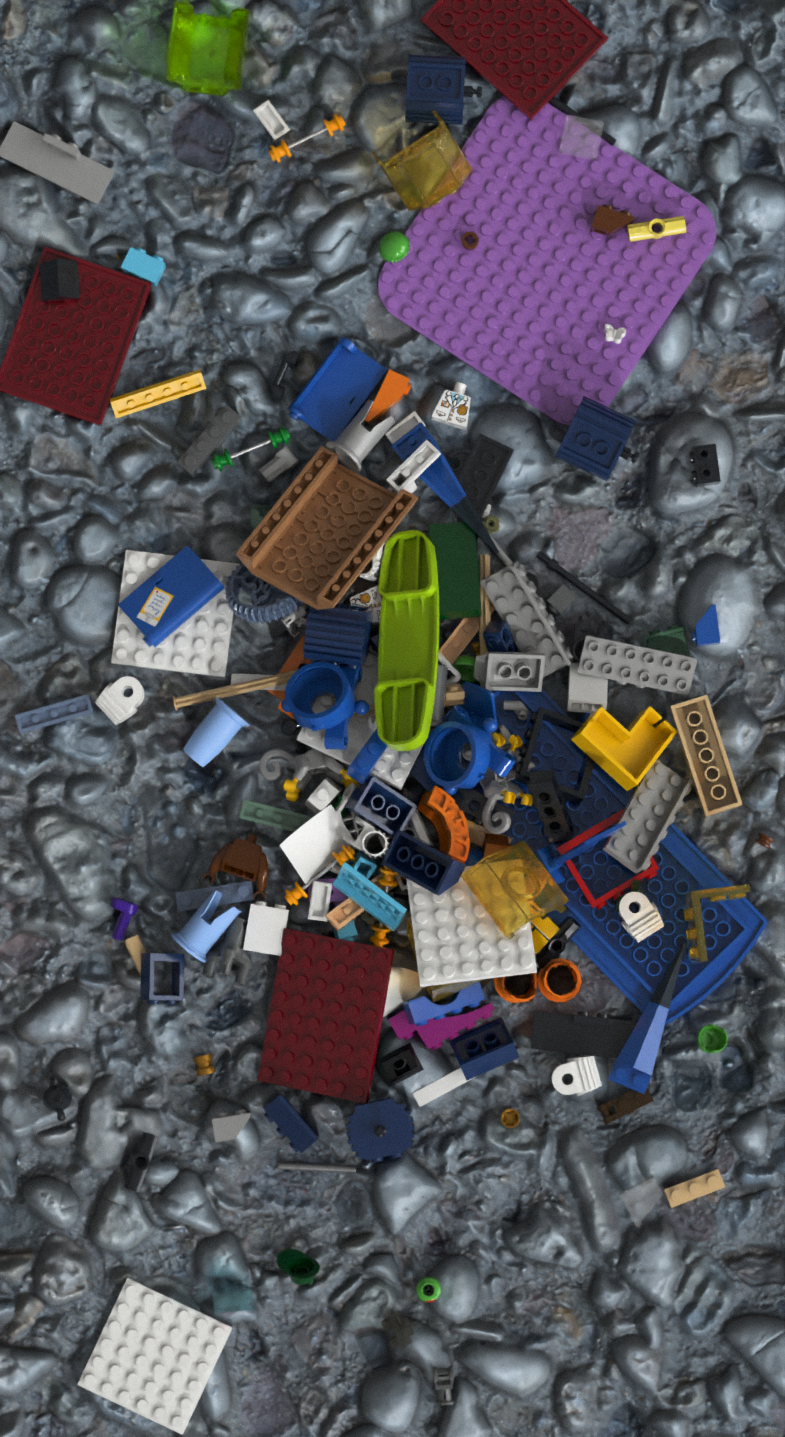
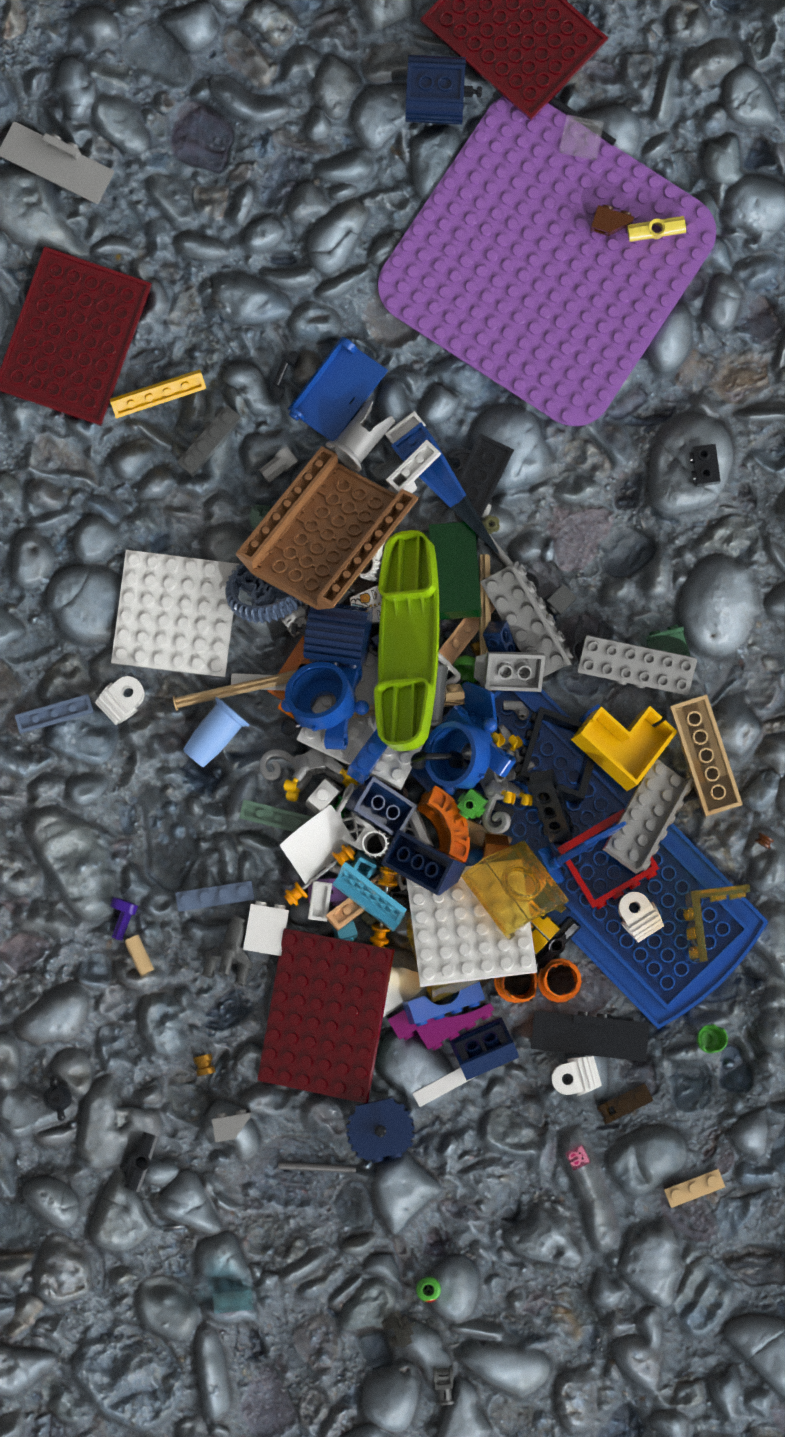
black slope [39,258,81,302] -> none
white plate [77,1278,233,1435] -> none
blue door [118,545,225,647] -> none
medium azure brick [121,247,166,287] -> none
dark blue window [140,953,185,1004] -> none
clear neon green windscreen [165,1,250,96] -> none
light blue piece [171,889,242,963] -> none
reddish brown torso [203,834,268,901] -> none
green axle [211,426,291,472] -> none
white tile [253,100,290,140] -> none
dark blue slope [264,1094,320,1153] -> none
light orange axle [268,113,346,163] -> none
dark green piece [276,1249,320,1285] -> none
orange slope [365,369,412,425] -> none
clear yellow windscreen [371,110,472,211] -> none
black slope [376,1043,424,1087] -> none
bright green hat [378,231,410,263] -> none
white torso [432,382,471,430] -> none
reddish brown bush [462,231,479,250] -> none
pearl gold wheel [500,1108,520,1128] -> none
black bar [536,551,632,625] -> none
dark blue piece [555,396,639,481] -> none
white brick [567,663,608,713] -> none
white piece [604,324,626,344] -> none
blue plate [608,943,686,1094] -> none
piece [614,880,644,912] -> none
clear wing [619,1175,663,1227] -> none
blue slope [691,604,720,647] -> none
none -> black bar [410,750,464,769]
none -> bright green brick [457,788,489,819]
none -> clear pink tile [565,1145,591,1171]

